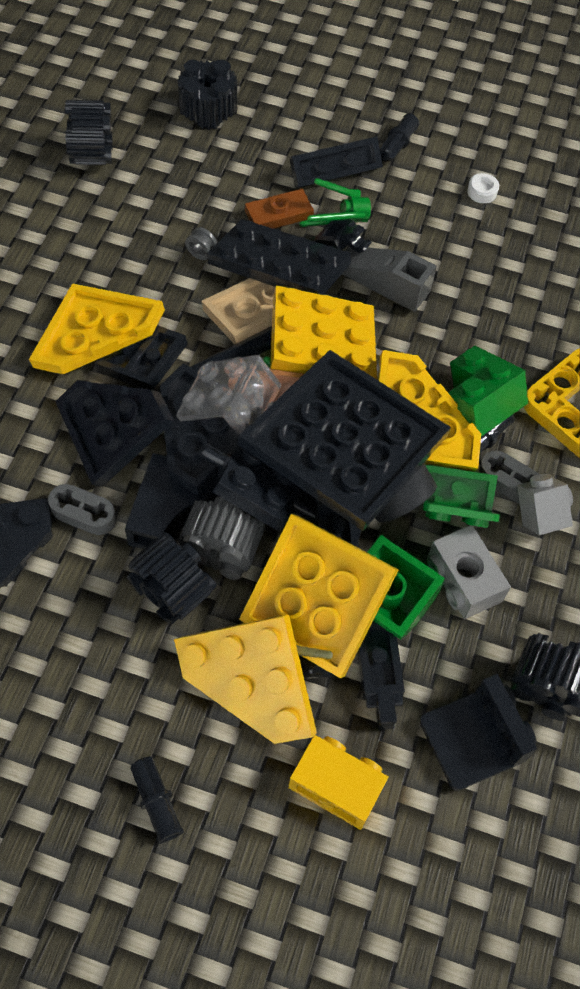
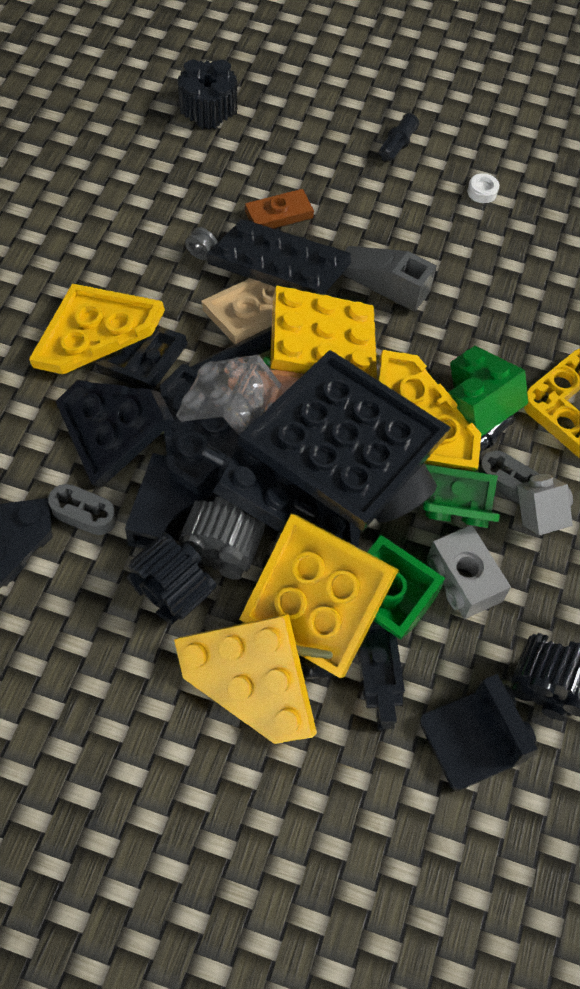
black brick [65,100,113,165] -> none
black axle [130,756,184,844] -> none
yellow brick [288,735,389,830] -> none
black plate [289,136,383,188] -> none
green plant [299,178,371,227] -> none
black plate [314,220,372,253] -> none

